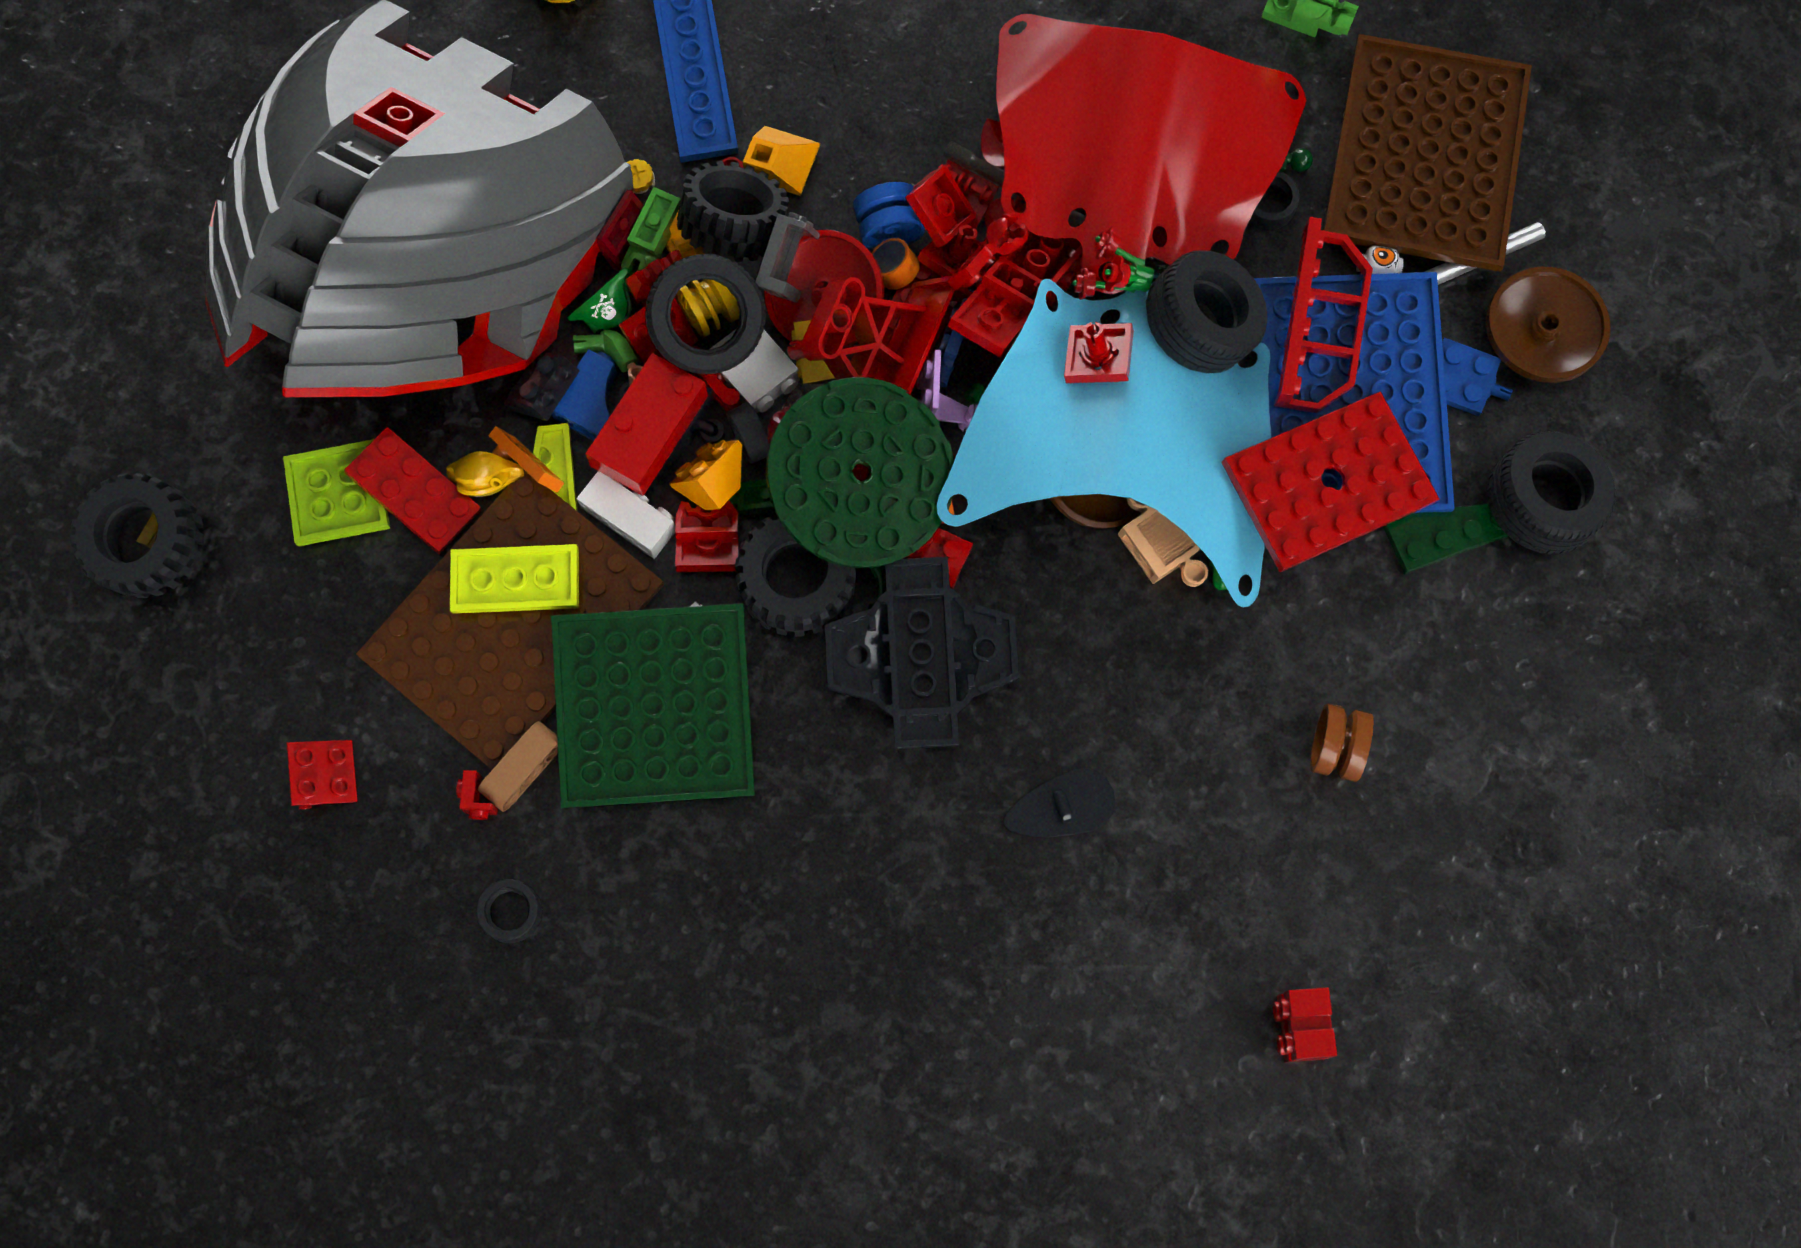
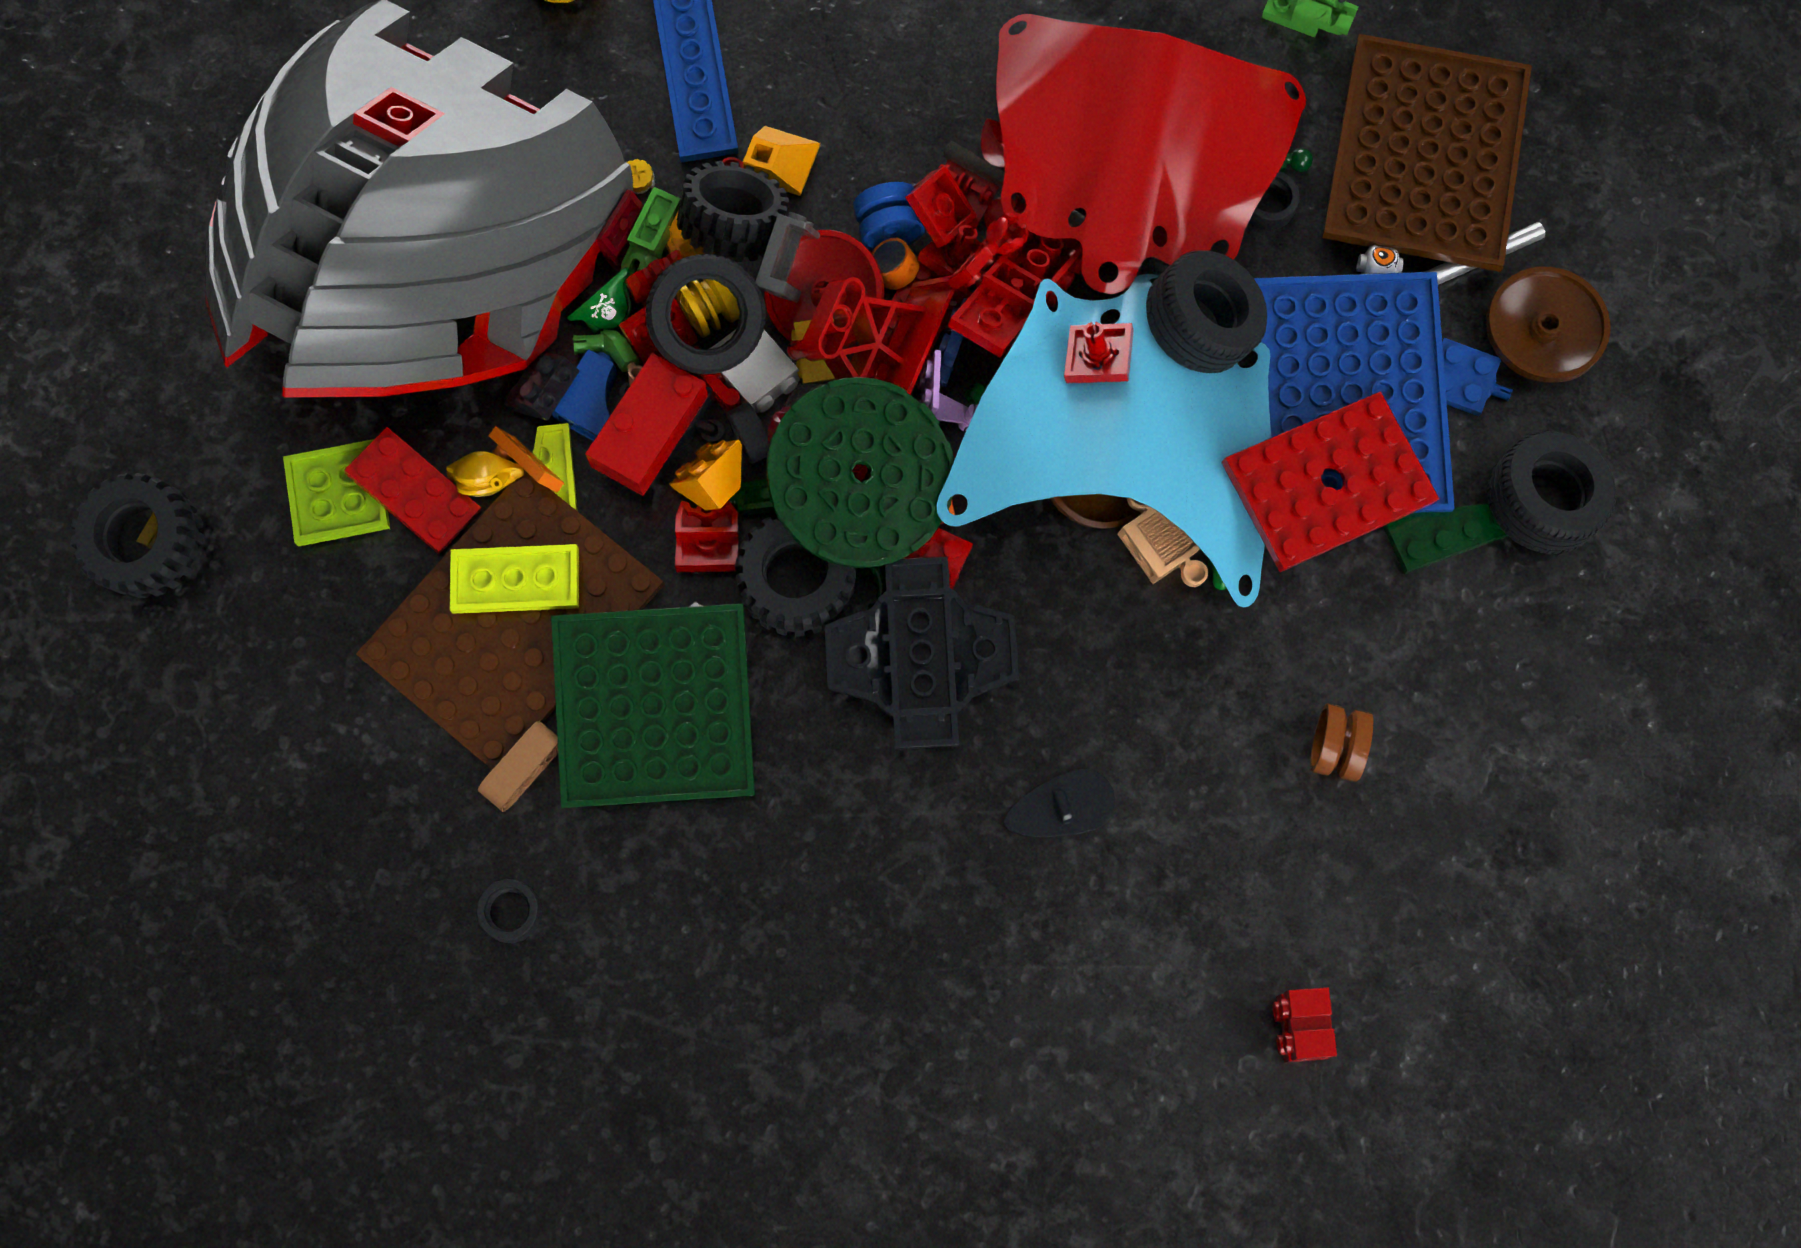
red hinge [286,740,357,809] -> none
red bracket [456,770,498,820] -> none
white brick [576,471,675,559] -> none
red plant [1072,227,1154,300] -> none
red plate [1274,217,1373,413] -> none

